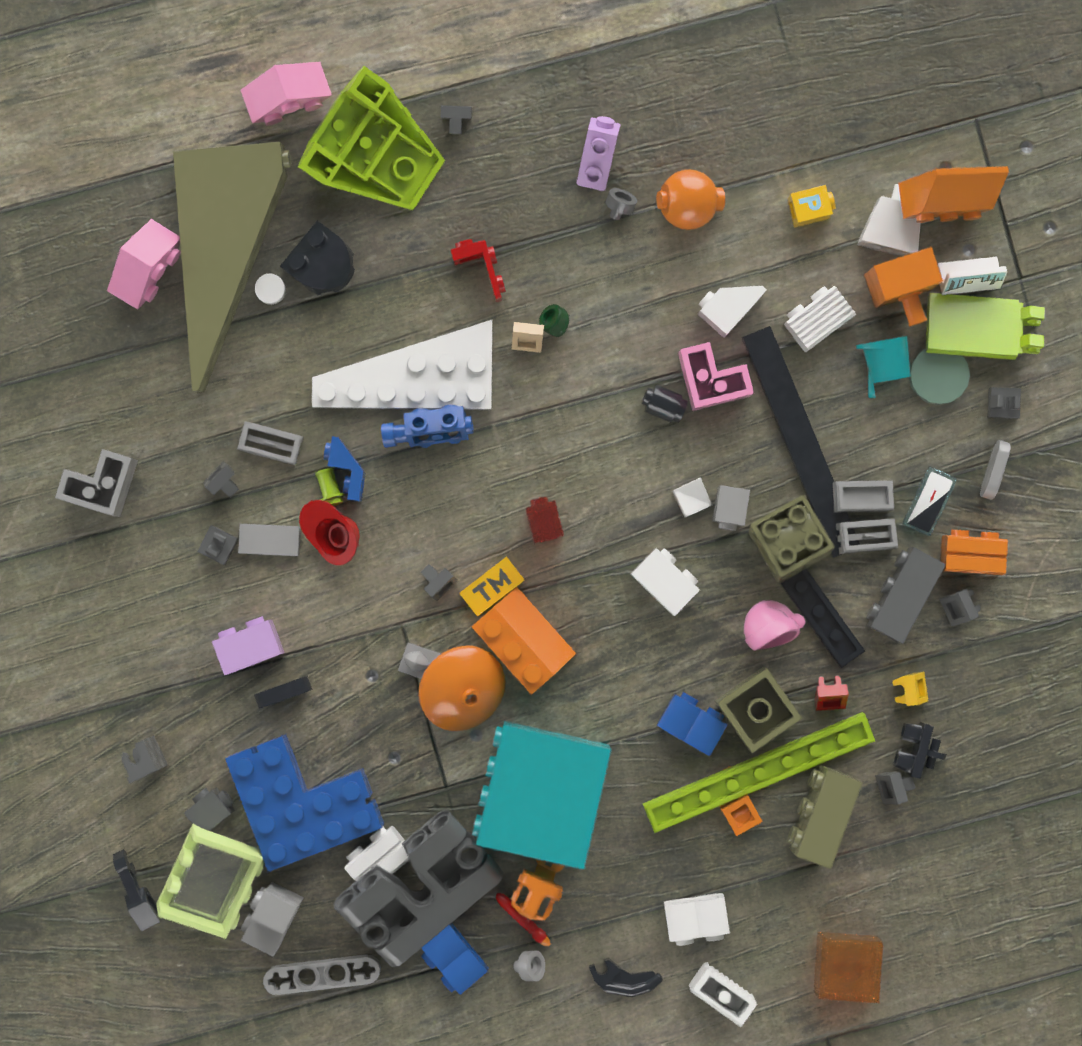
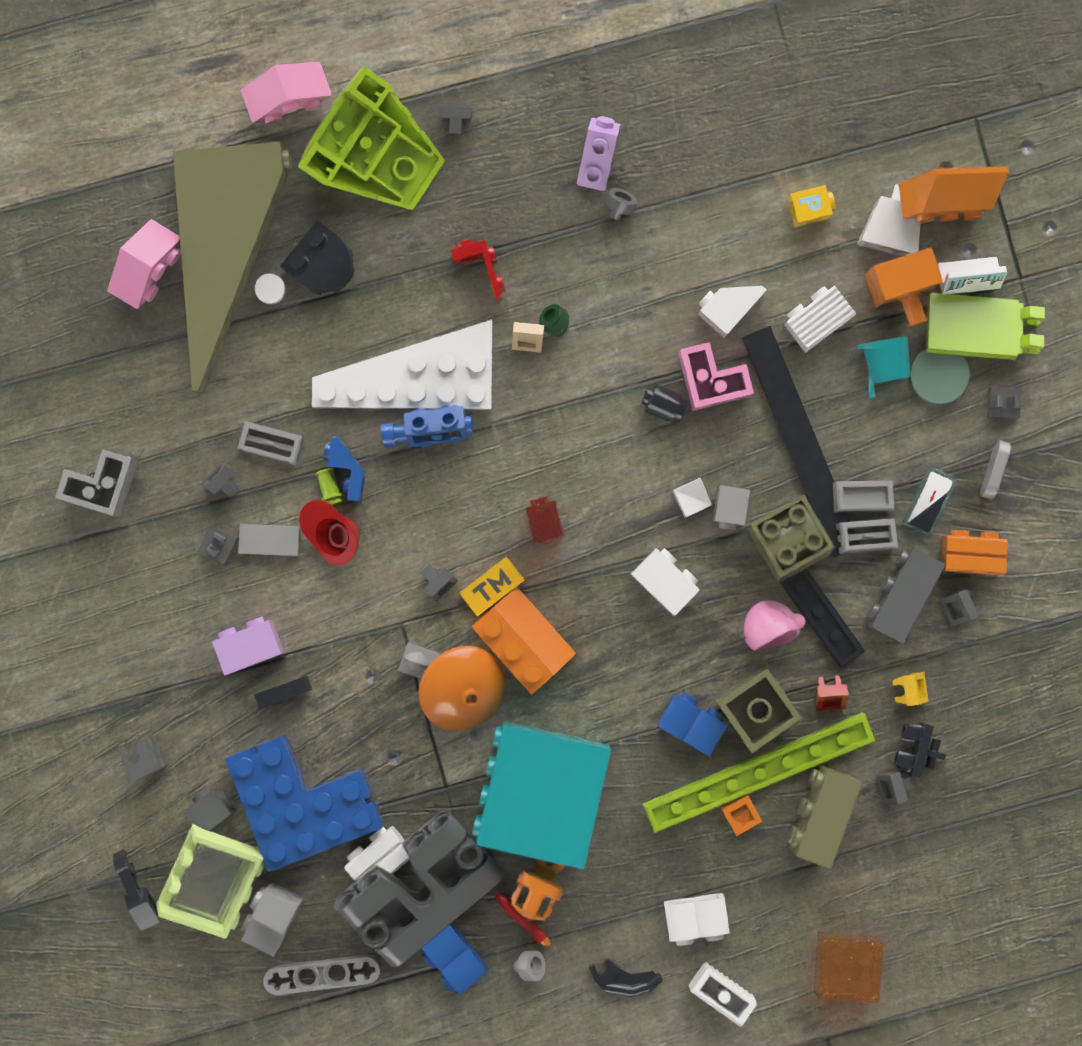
orange brick [656,169,725,230] -> none

